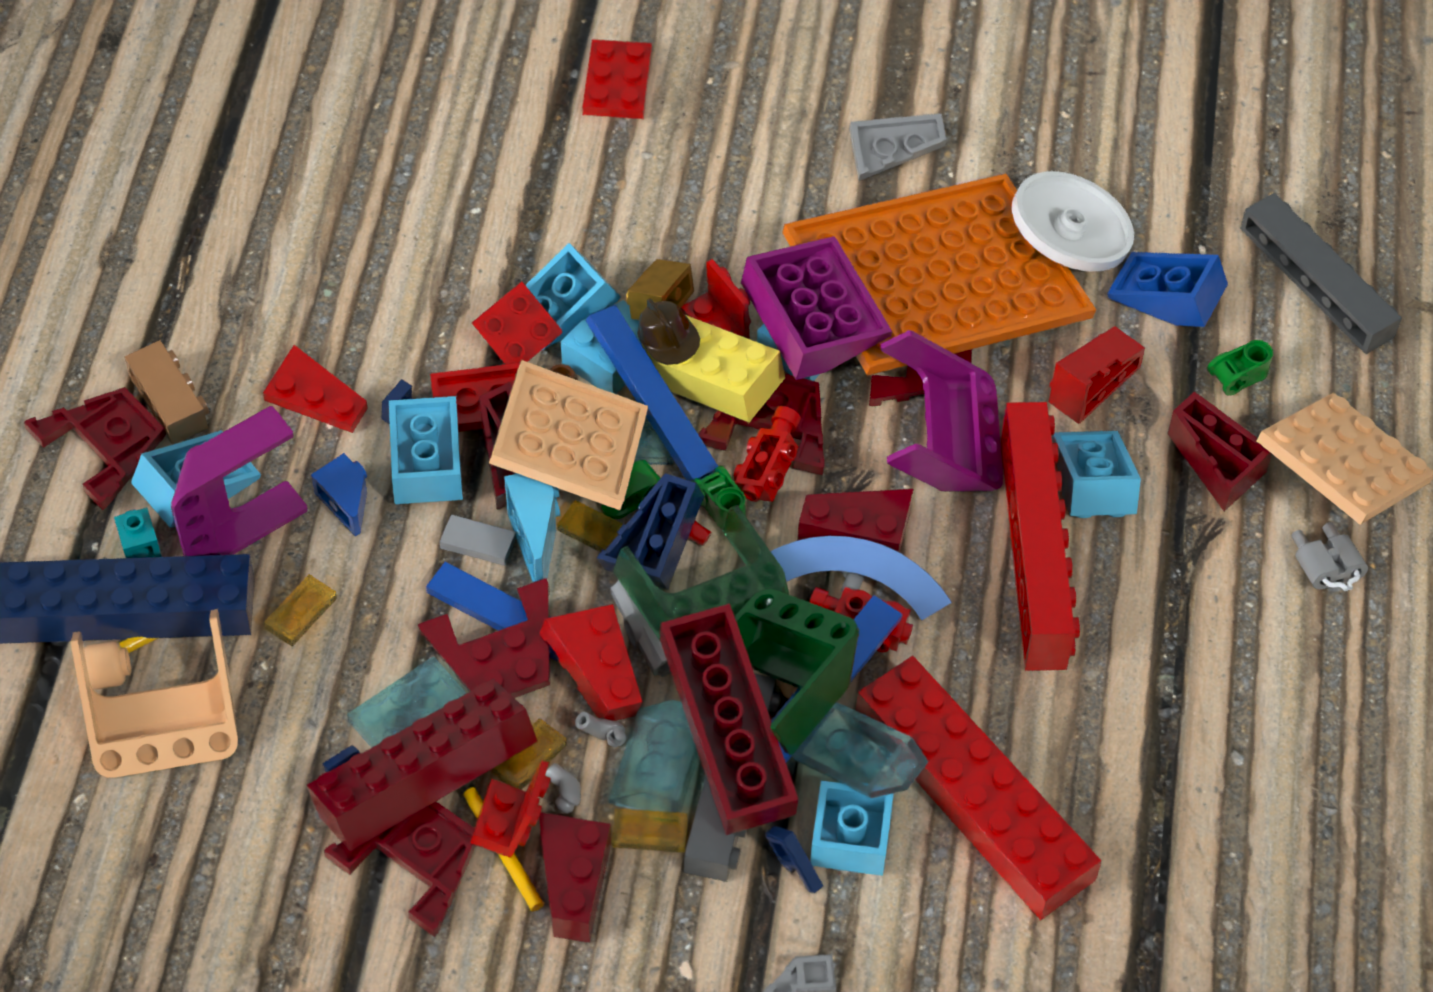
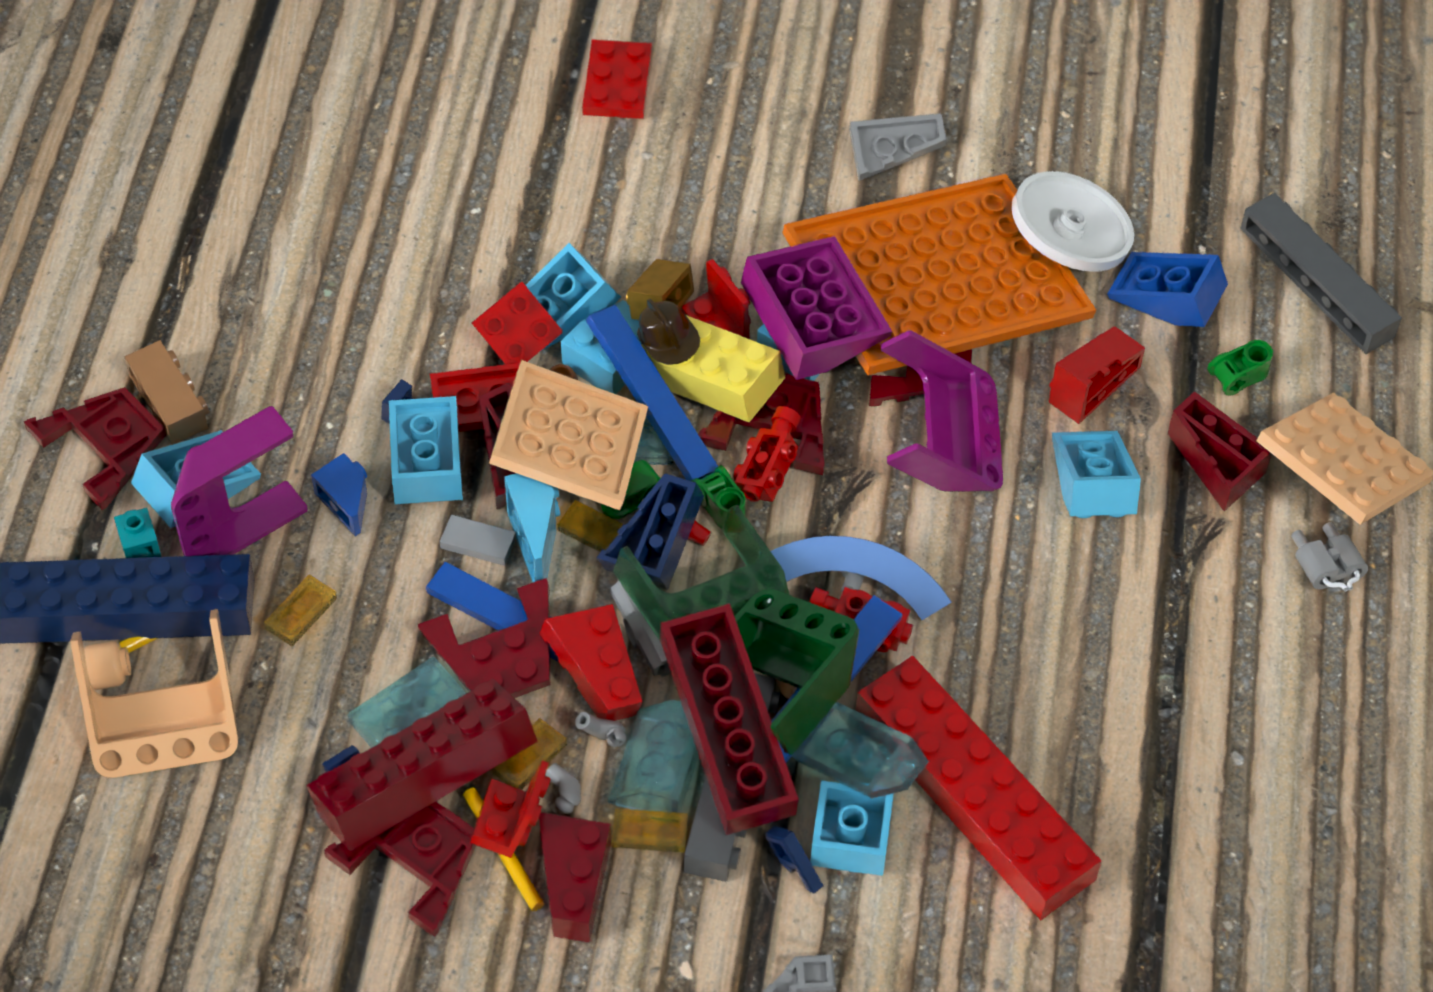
red wing [263,345,368,433] -> none
dark red wedge [797,489,914,552] -> none
red brick [1000,402,1080,671] -> none

